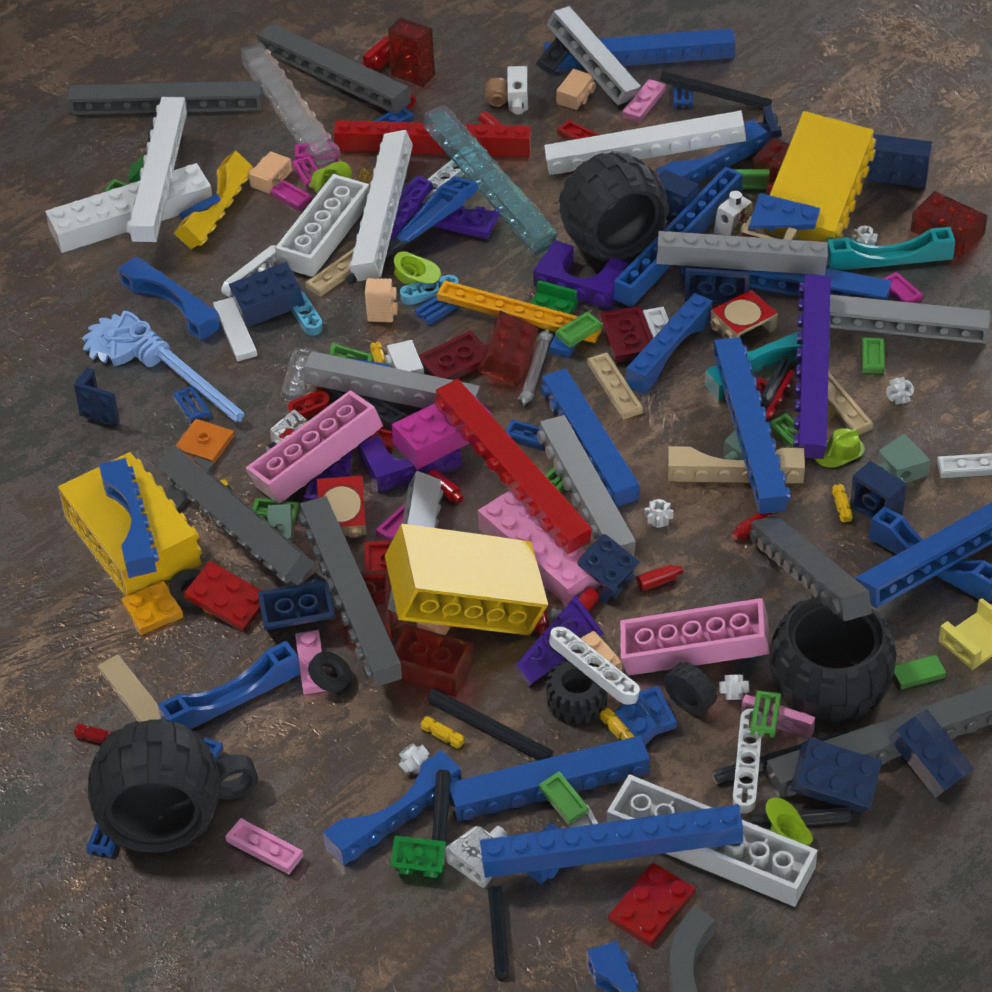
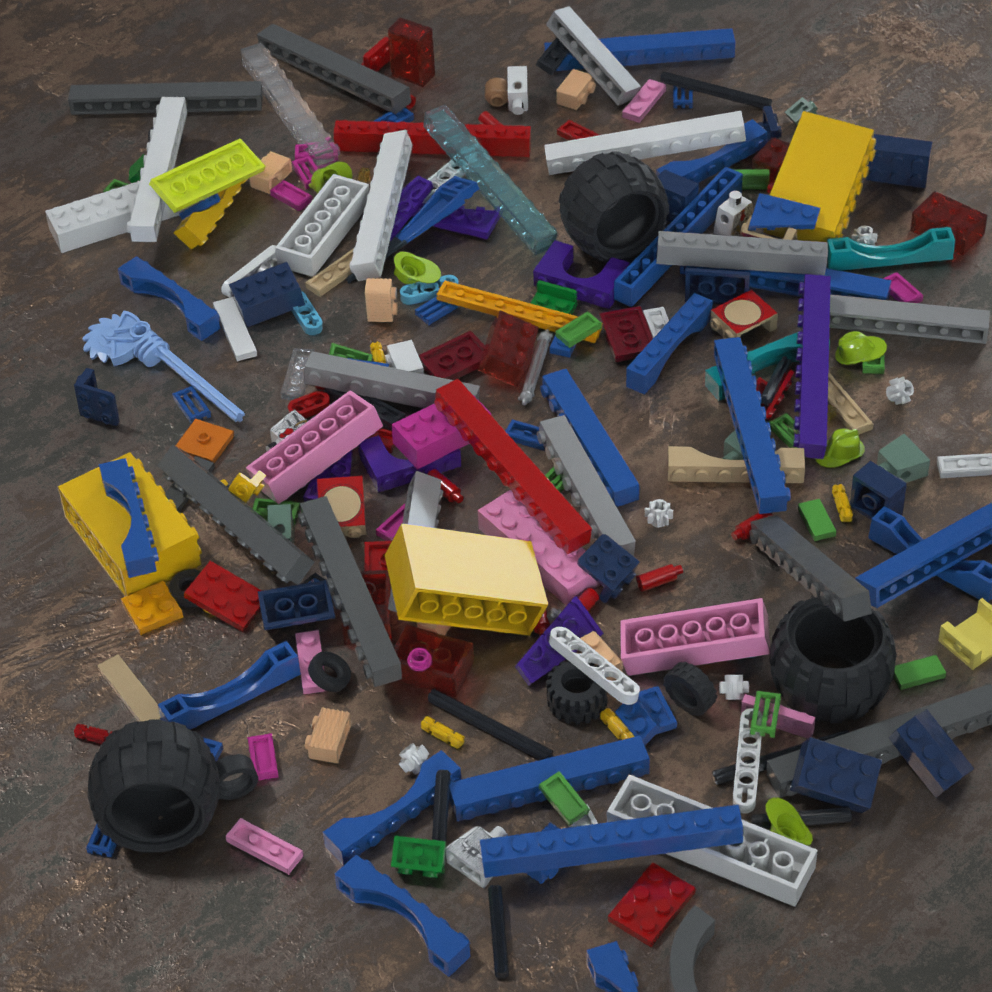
tan tile [587,352,643,420] -> none
none -> neon yellow plate [149,138,266,213]
none -> yellow bracket [228,470,267,503]
none -> dark pink tile [247,733,278,781]
none -> light nougat brick [305,707,351,764]
none -> blue arch [334,855,471,977]
none -> dark pink plate [407,648,432,671]
none -> sand green bracket [785,97,818,125]
none -> bright green tile [798,499,836,541]
none -> lime piece [835,331,887,365]

